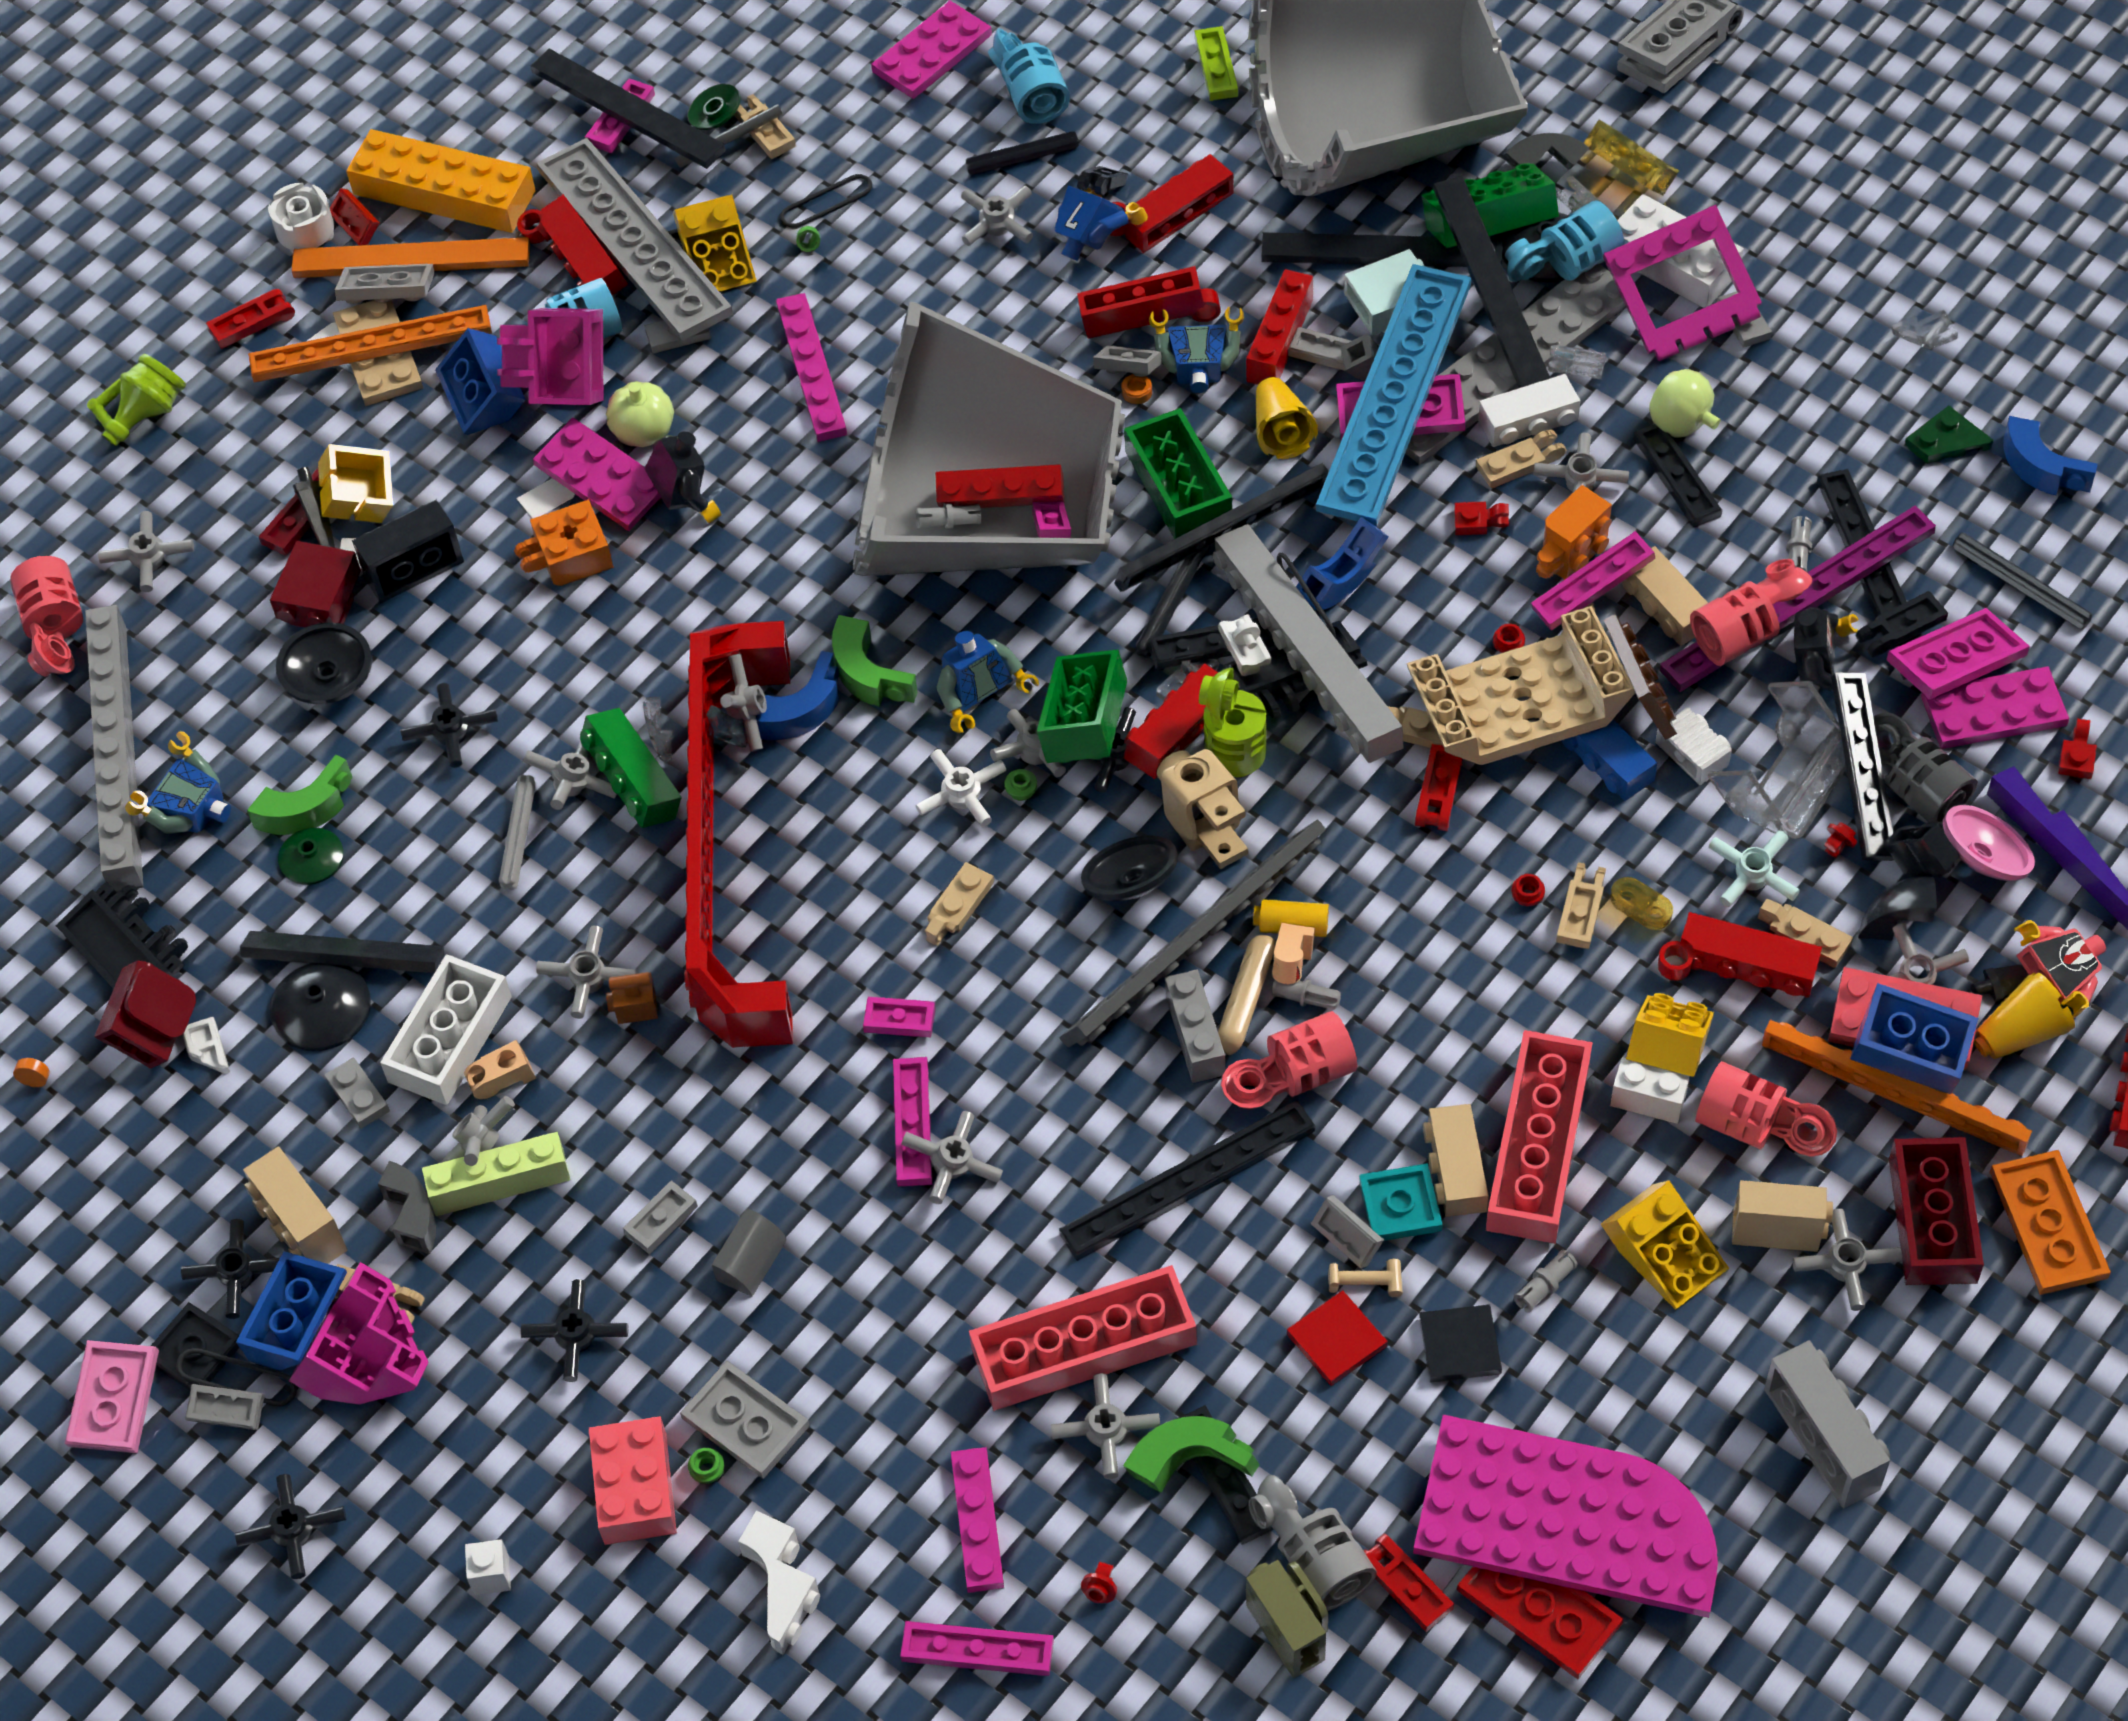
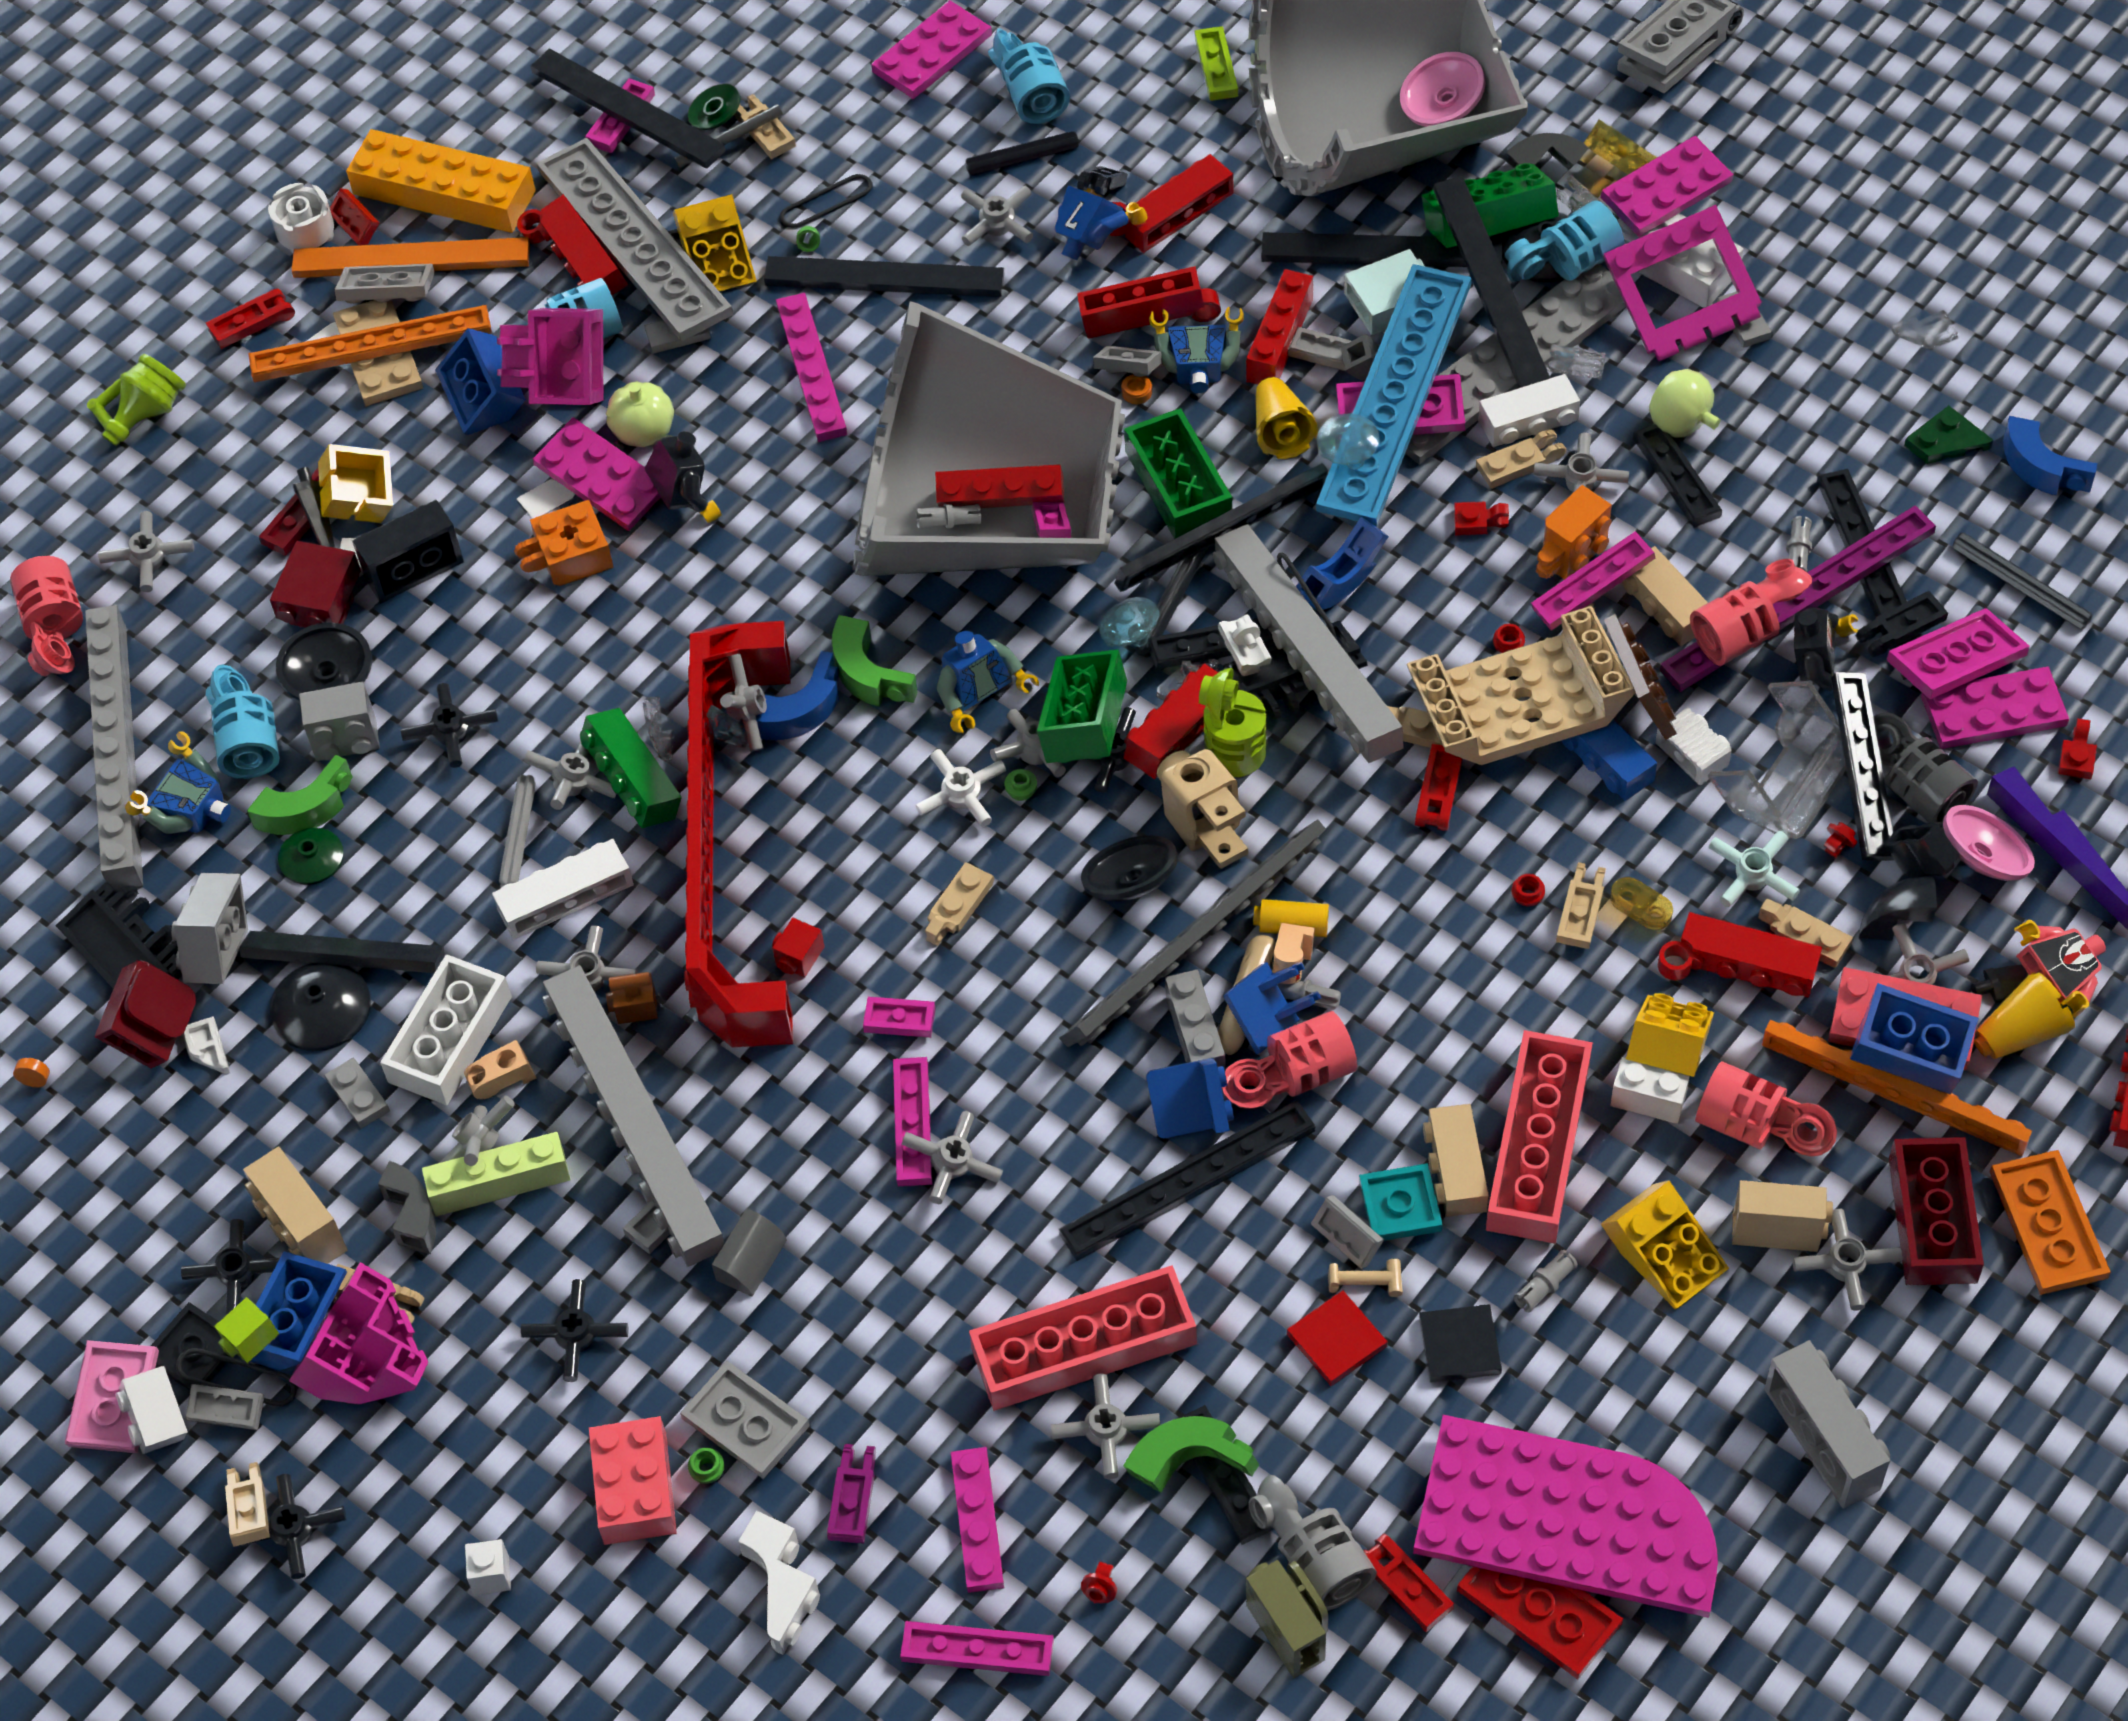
none -> white brick [116,1366,188,1454]
none -> light grey brick [171,873,248,984]
none -> medium azure cylinder [206,664,280,779]
none -> lime brick [214,1297,279,1363]
none -> tan hinge [225,1462,270,1547]
none -> light grey brick [299,682,380,761]
none -> white brick [492,839,634,940]
none -> light grey brick [542,965,724,1267]
none -> black tile [764,256,1005,297]
none -> red brick [772,917,825,978]
none -> magenta hinge [827,1444,876,1544]
none -> clear light blue dish [1099,597,1160,647]
none -> blue bracket [1146,1058,1234,1138]
none -> blue plate [1223,962,1322,1054]
none -> clear light blue dish [1317,413,1380,469]
none -> bright pink dish [1400,52,1486,127]
none -> dark pink plate [1600,135,1734,237]

